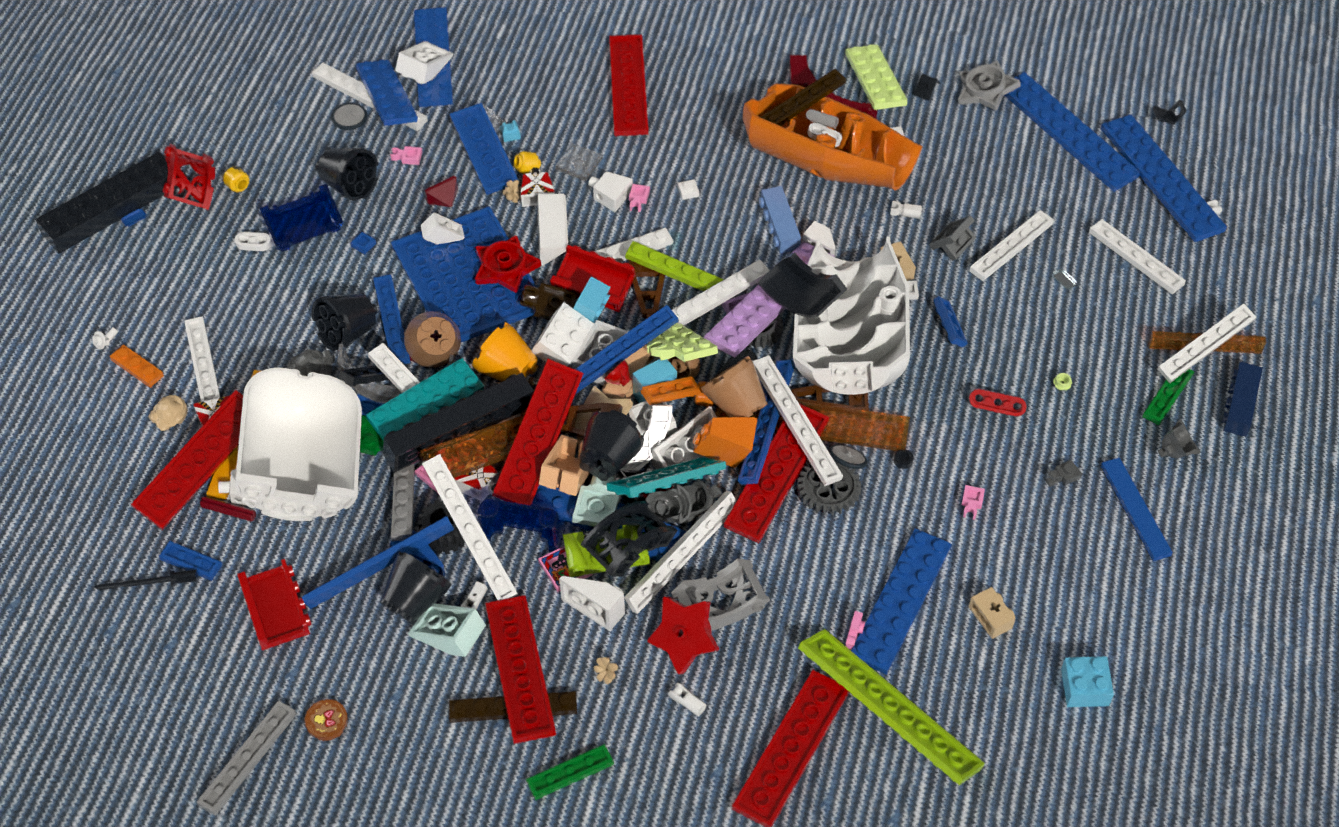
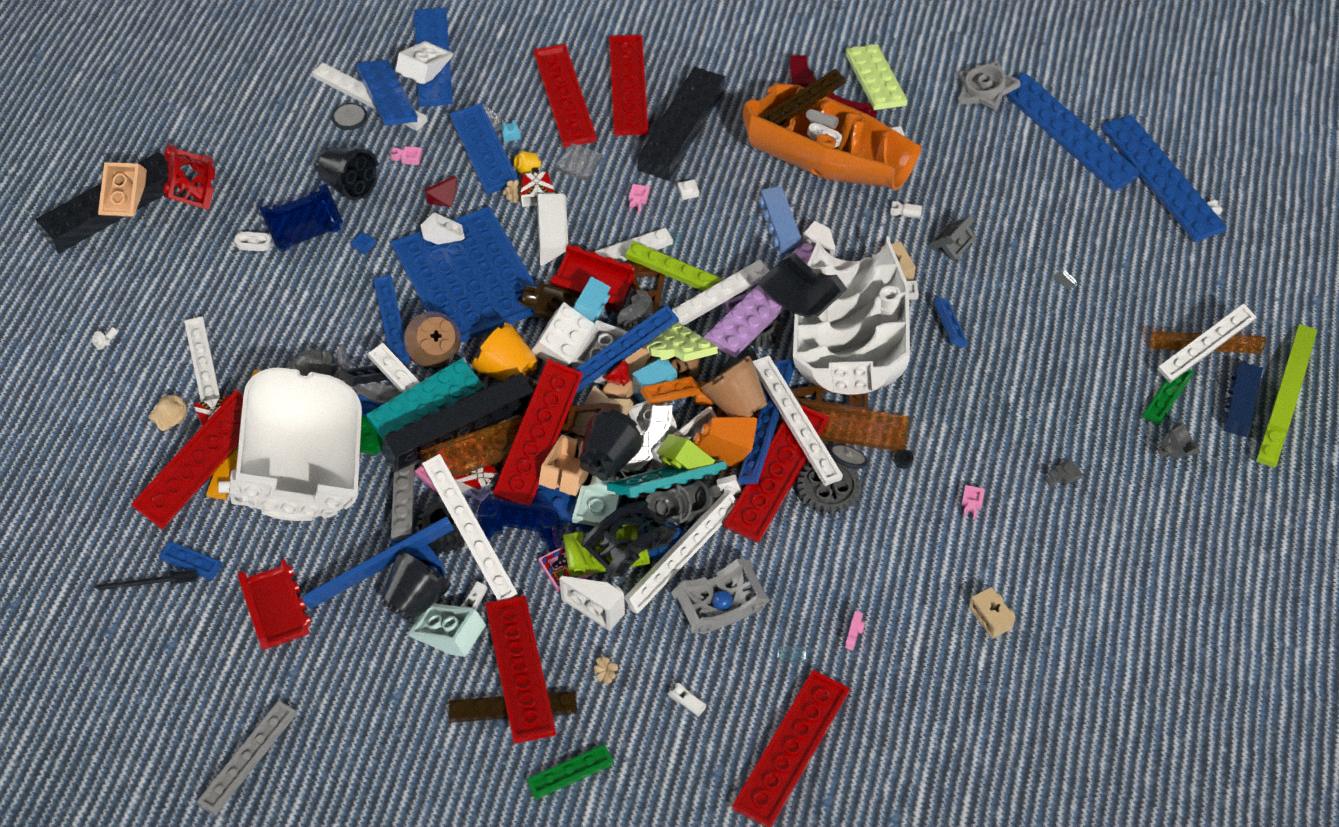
orange plate [110,344,164,388] -> none
blue piece [121,209,146,227] -> none
dark red axle [200,496,257,522] -> none
yellow head [223,167,250,193] -> none
tile [305,699,348,741] -> none
black cone [312,293,378,351] -> none
red plate [475,235,541,293] -> none
white torso [588,172,633,212] -> none
red plate [647,597,719,674] -> none
lime plate [798,629,985,786] -> none
blue plate [851,528,952,675] -> none
black bracket [914,74,940,101] -> none
white plate [969,210,1054,281] -> none
red plate [969,388,1027,416] -> none
yellowish green plate [1053,373,1072,390] -> none
medium azure brick [1061,656,1114,707] -> none
white plate [1089,219,1186,294] -> none
blue tile [1101,458,1173,561] -> none
black bracket [1153,100,1187,125] -> none
none -> light nougat slope [98,162,147,217]
none -> red plate [533,44,597,148]
none -> dark grey helmet [617,290,653,331]
none -> black brick [637,66,725,181]
none -> lime slope [657,434,715,470]
none -> blue piece [712,591,733,611]
none -> white plate [717,475,742,495]
none -> clear light blue piece [777,646,806,663]
none -> lime slope [1256,324,1317,468]

